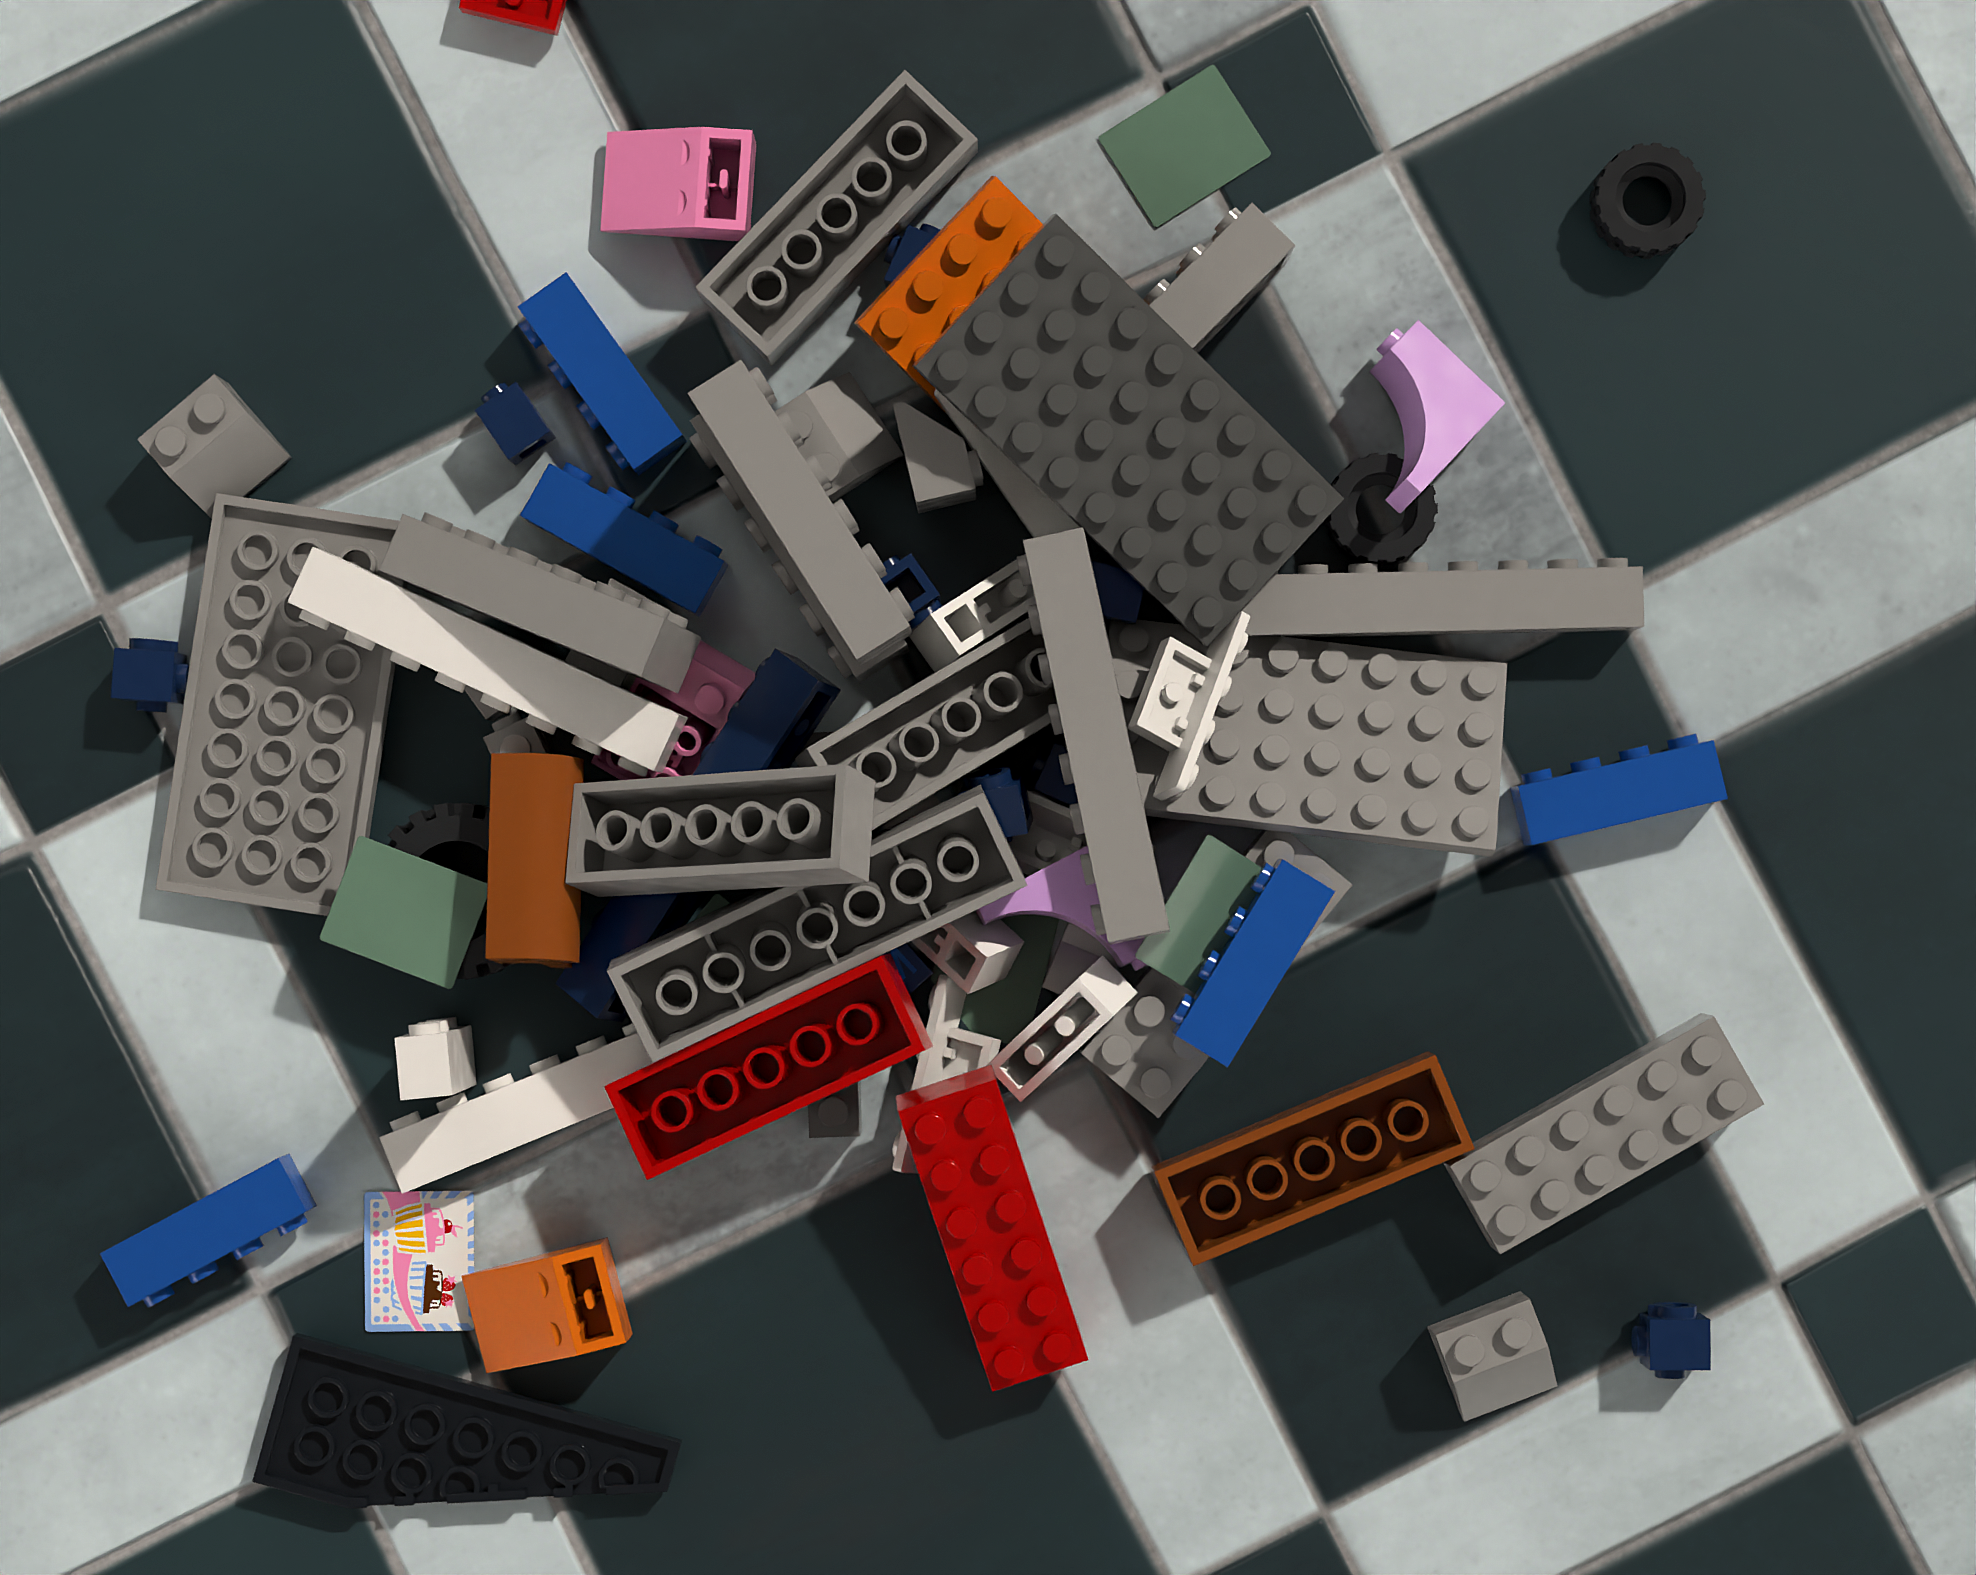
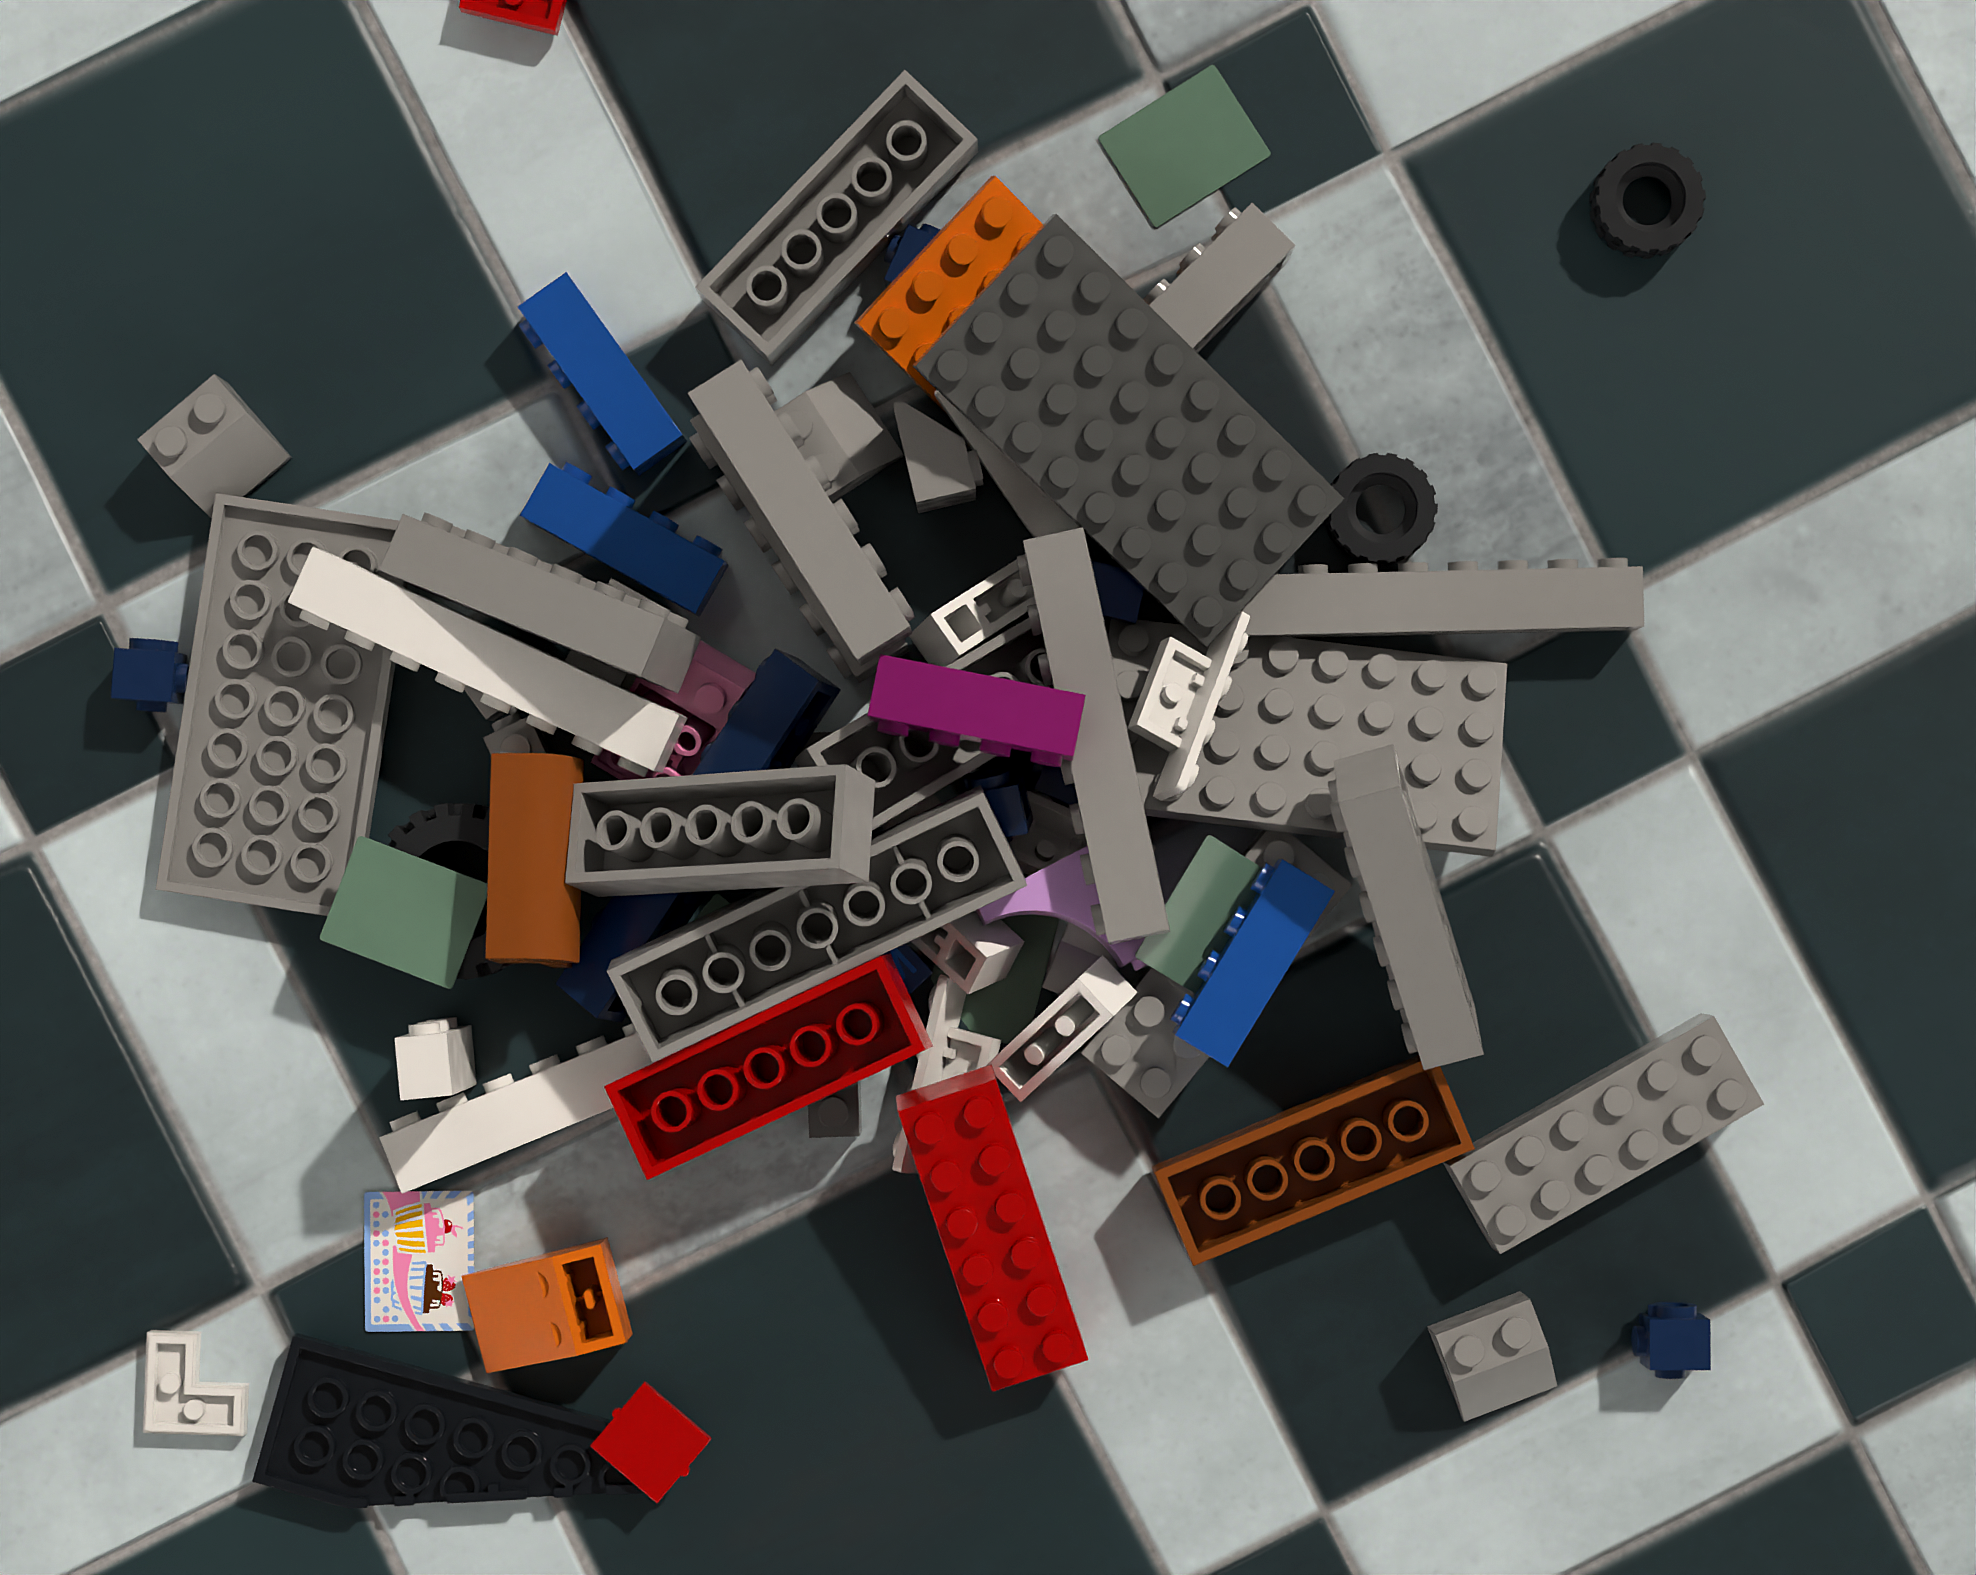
blue brick [100,1154,317,1308] -> none
dark blue brick [475,382,556,466] -> none
bright pink slope [600,127,756,241] -> none
dark blue brick [881,553,942,632] -> none
lavender arch [1369,320,1505,514] -> none
blue brick [1510,734,1728,845] -> none
none -> white tile [143,1330,249,1436]
none -> red piece [590,1381,712,1503]
none -> magenta brick [867,654,1086,767]
none -> light grey brick [1328,744,1484,1070]

